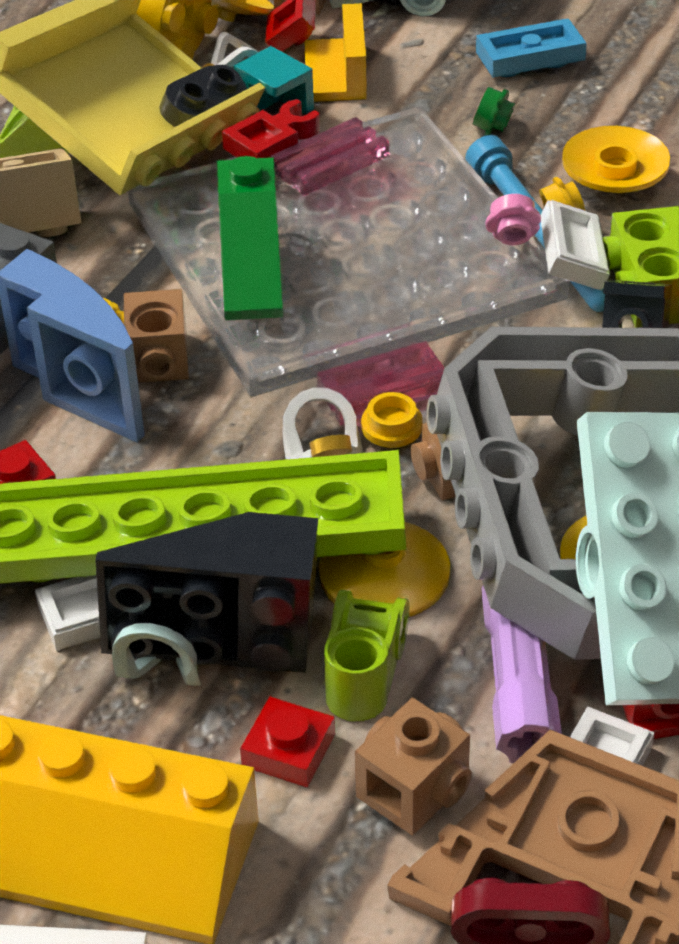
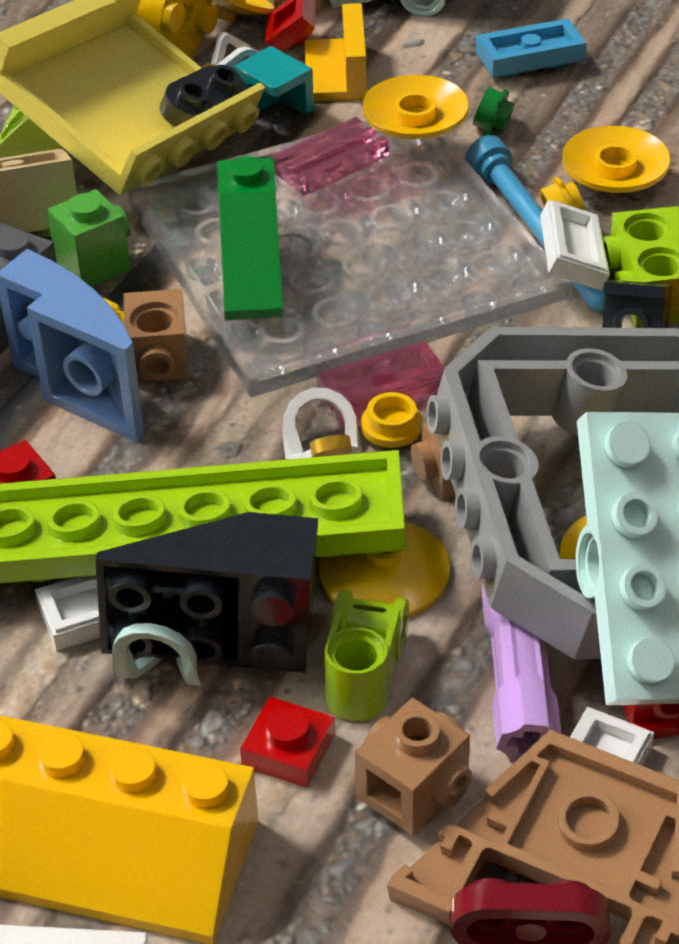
red plate [222,99,320,163] -> none
bright pink plate [485,194,542,246] -> none
none -> bright green brick [47,189,131,287]
none -> yellow dish [362,75,469,139]

